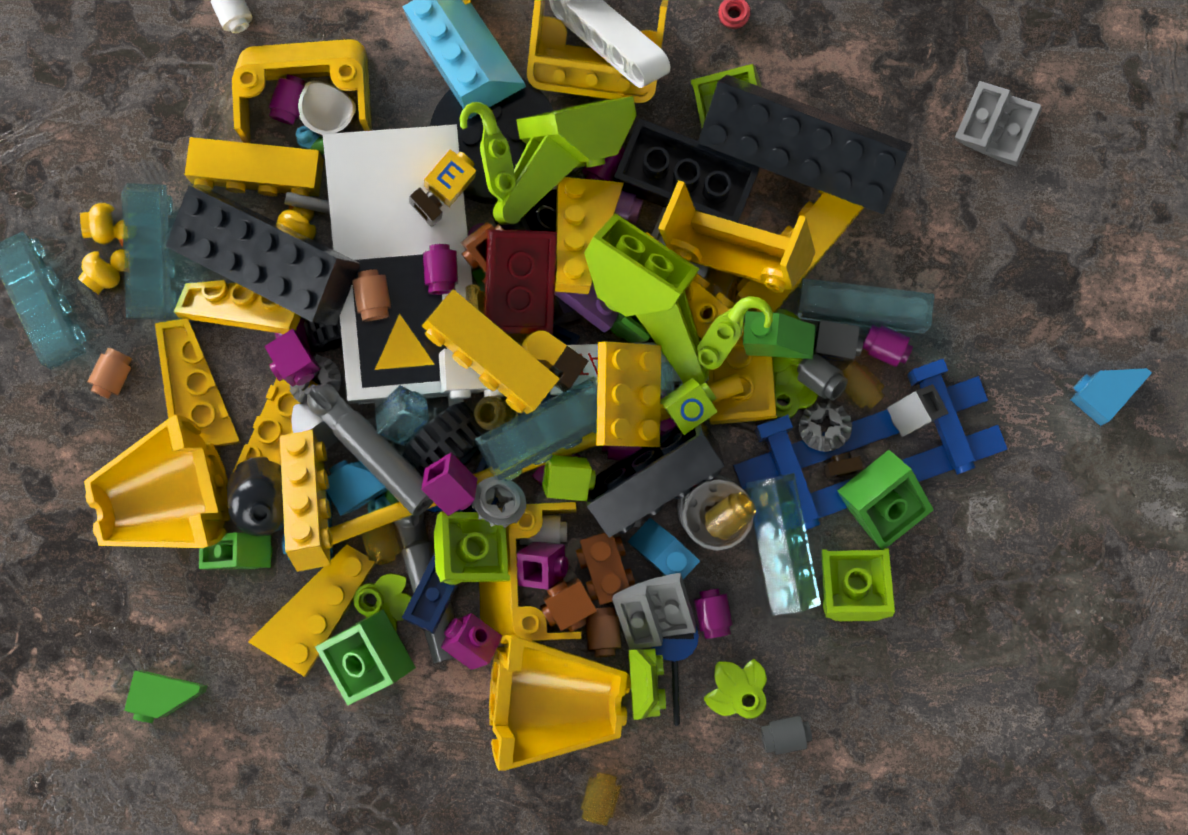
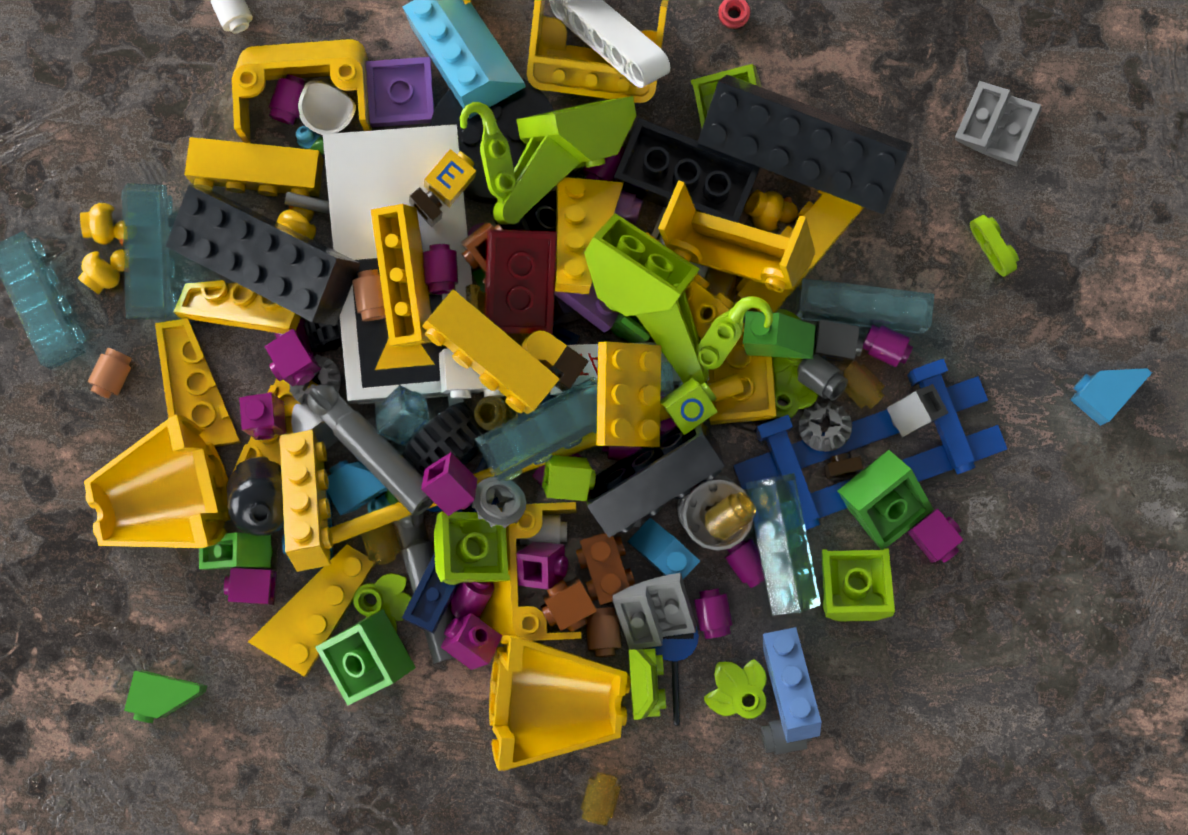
none -> magenta brick [224,568,277,605]
none -> magenta brick [239,392,287,440]
none -> medium lavender plate [366,57,434,127]
none -> yellow brick [371,204,432,347]
none -> magenta brick [451,582,495,618]
none -> magenta brick [724,538,772,588]
none -> yellow animal [745,190,798,232]
none -> medium blue brick [763,627,822,743]
none -> magenta brick [907,509,963,563]
none -> lime plate [970,215,1019,277]

